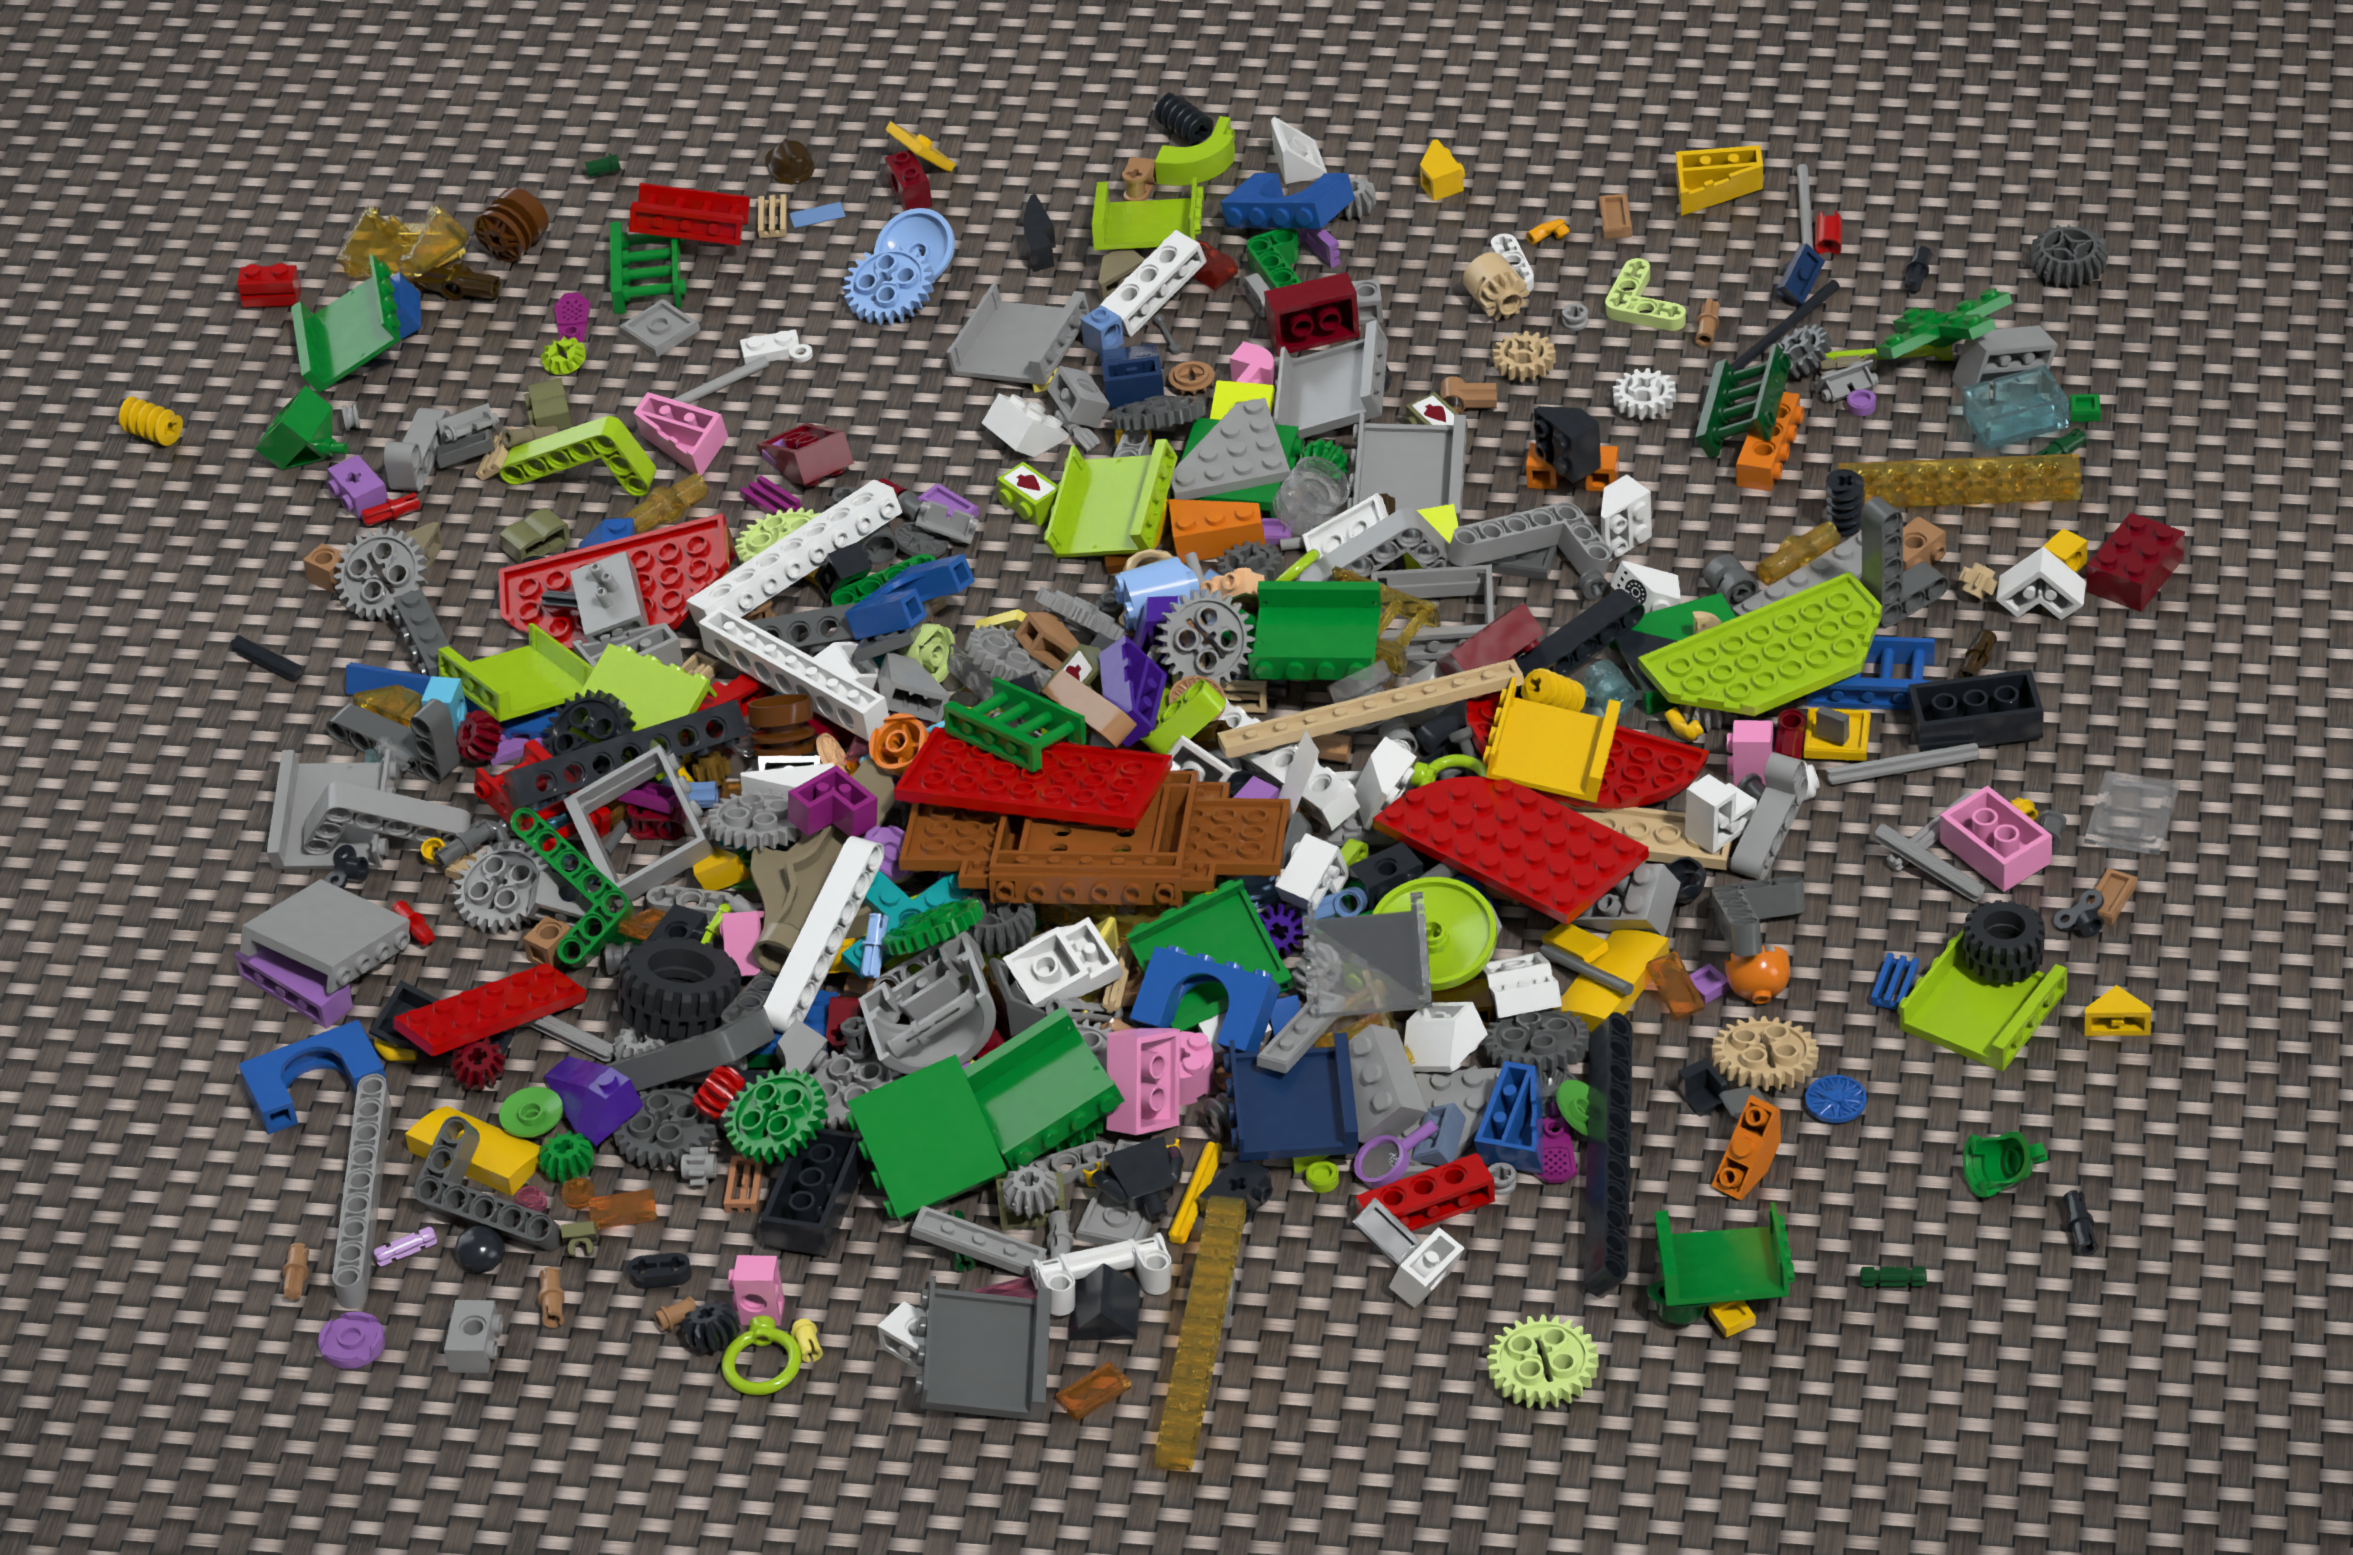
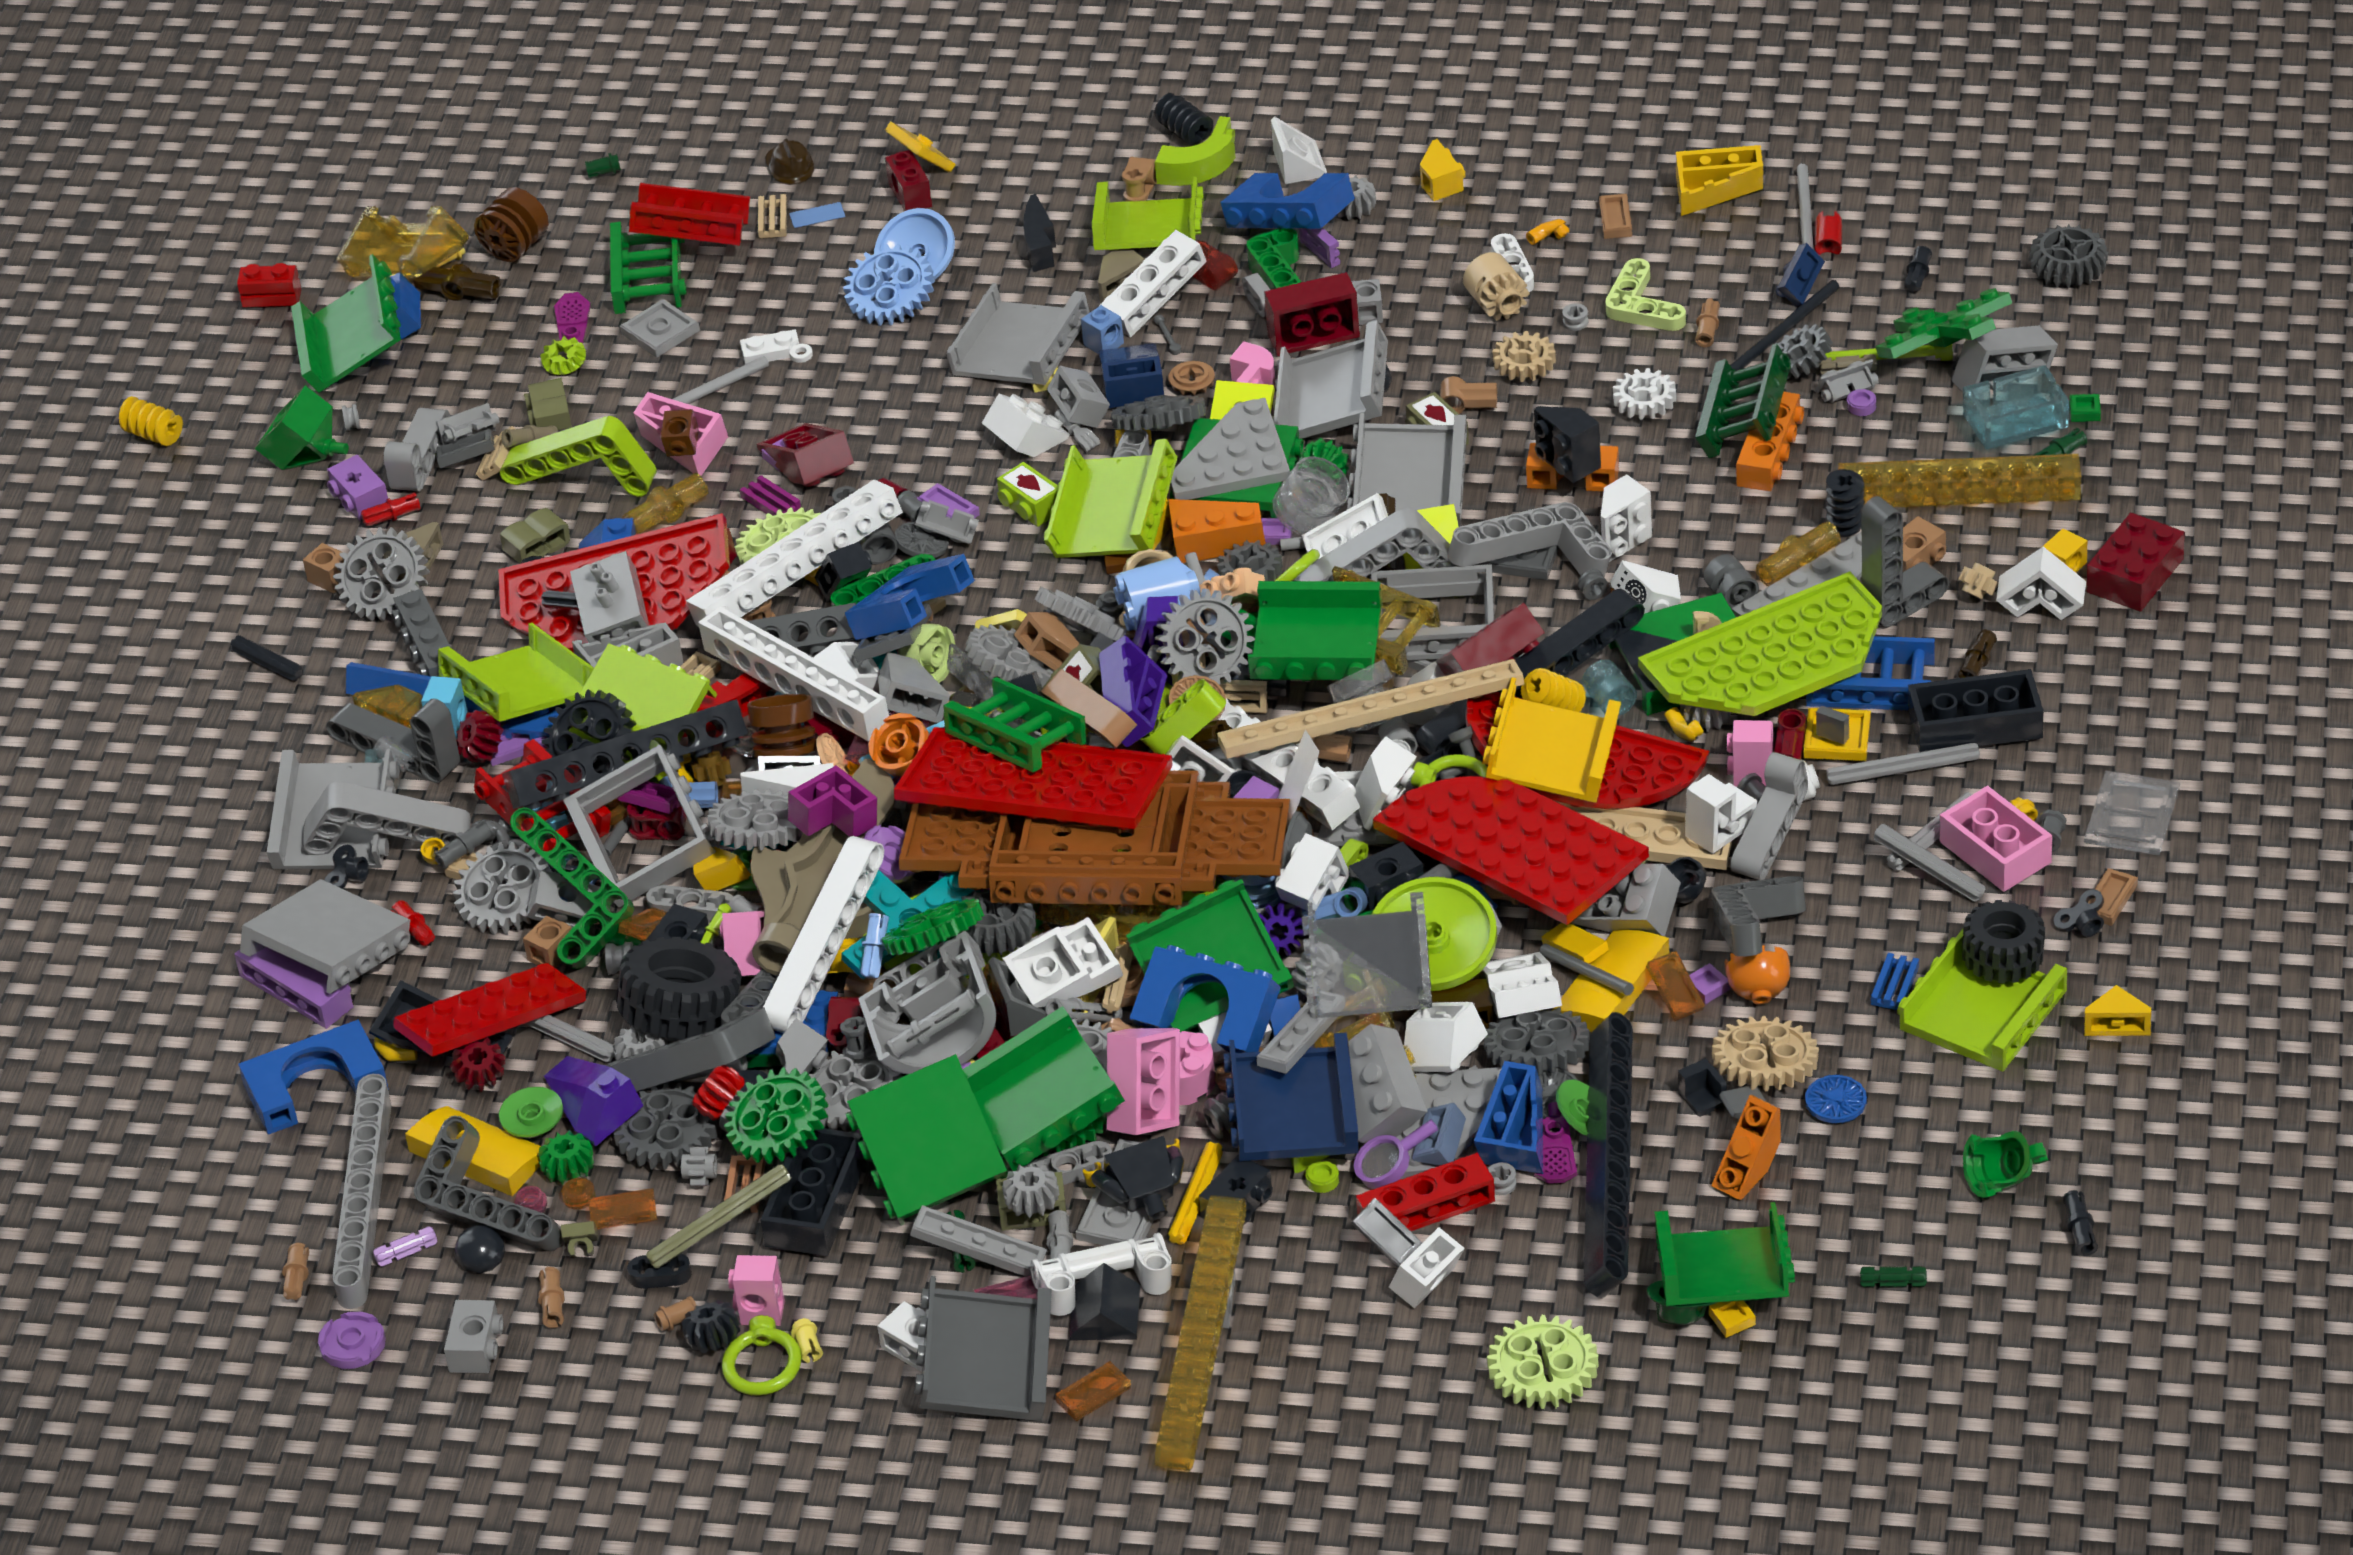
none -> olive axle [646,1164,791,1269]
none -> reddish brown brick [660,409,699,457]

